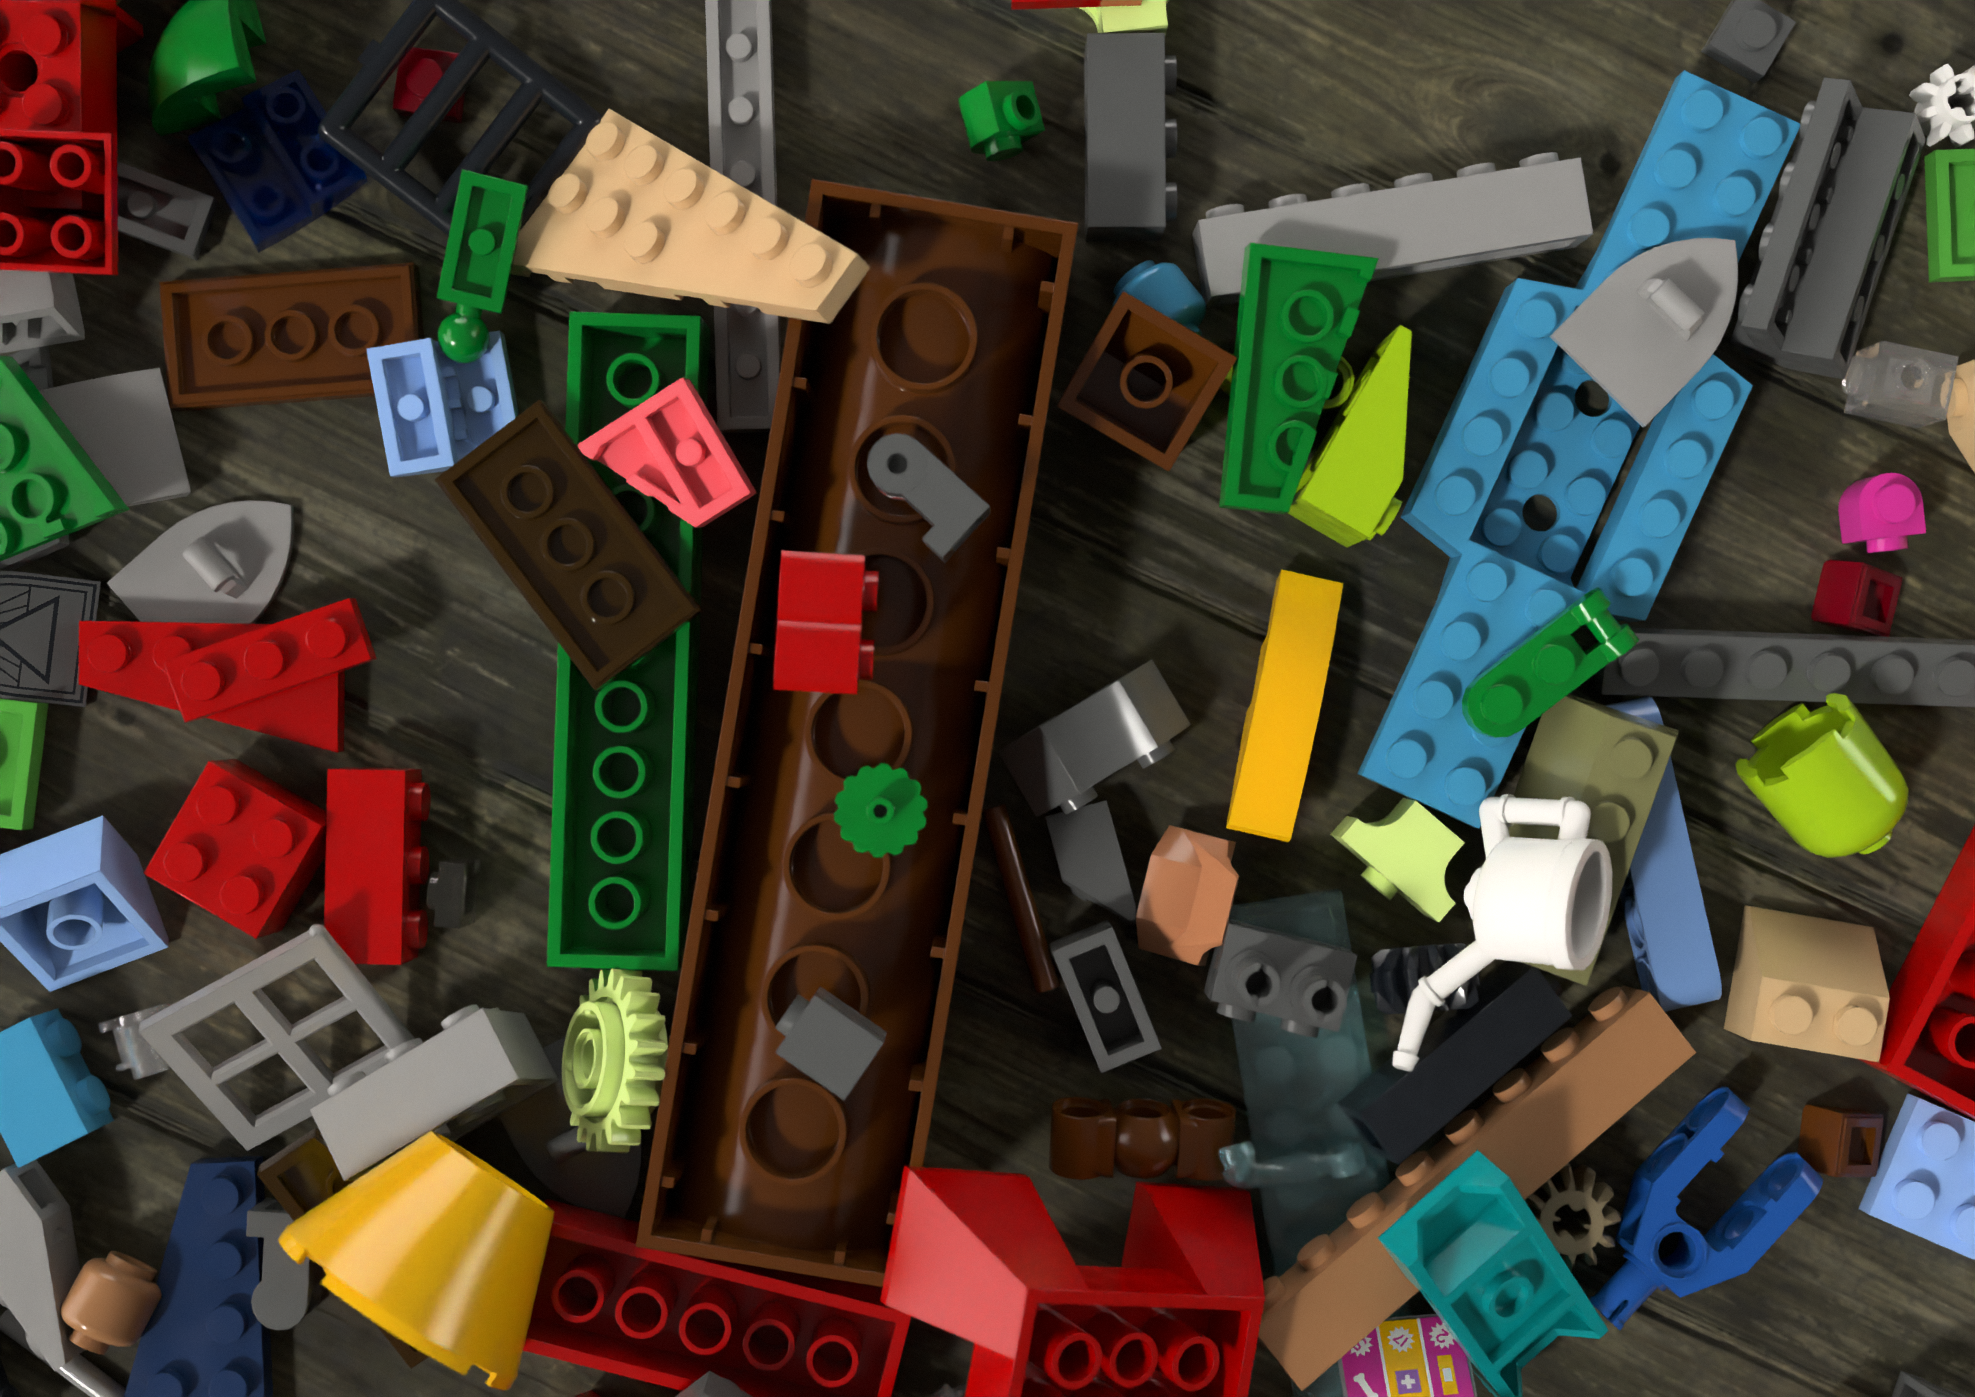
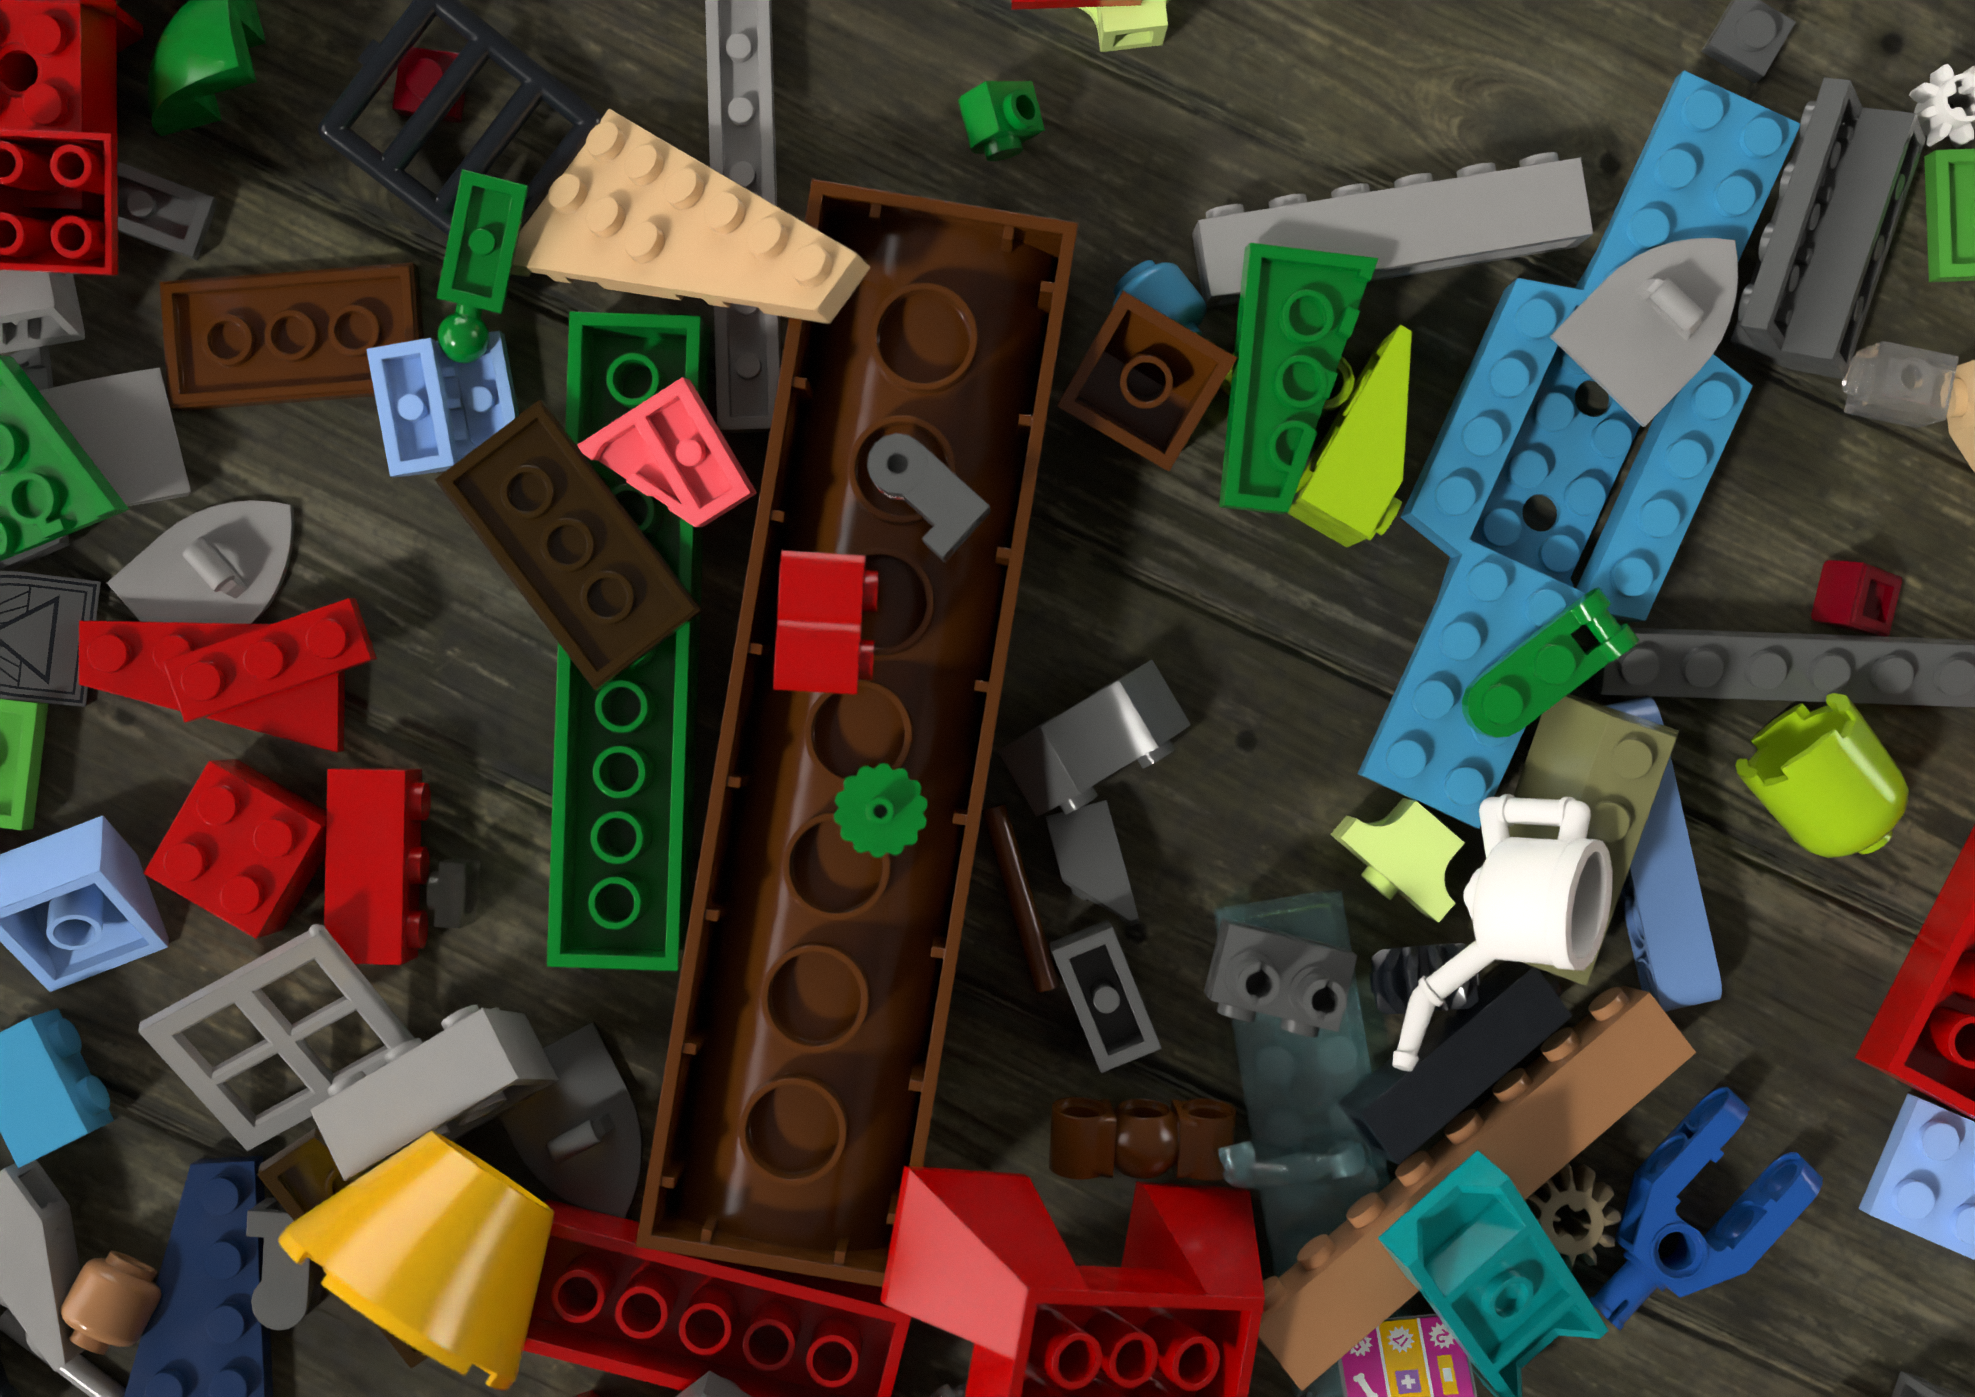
clear brick [98,1001,174,1080] -> none
clear blue slope [187,69,368,253] -> none
yellowish green gear [562,968,668,1153] -> none
dark grey brick [775,986,887,1100] -> none
dark grey brick [1084,33,1177,241] -> none
nougat slope [1136,825,1239,966] -> none
yellow slope [1226,569,1344,842] -> none
tan slope [1724,905,1890,1062] -> none
reddish brown slope [1797,1105,1884,1177] -> none
dark pink plate [1838,473,1926,553] -> none

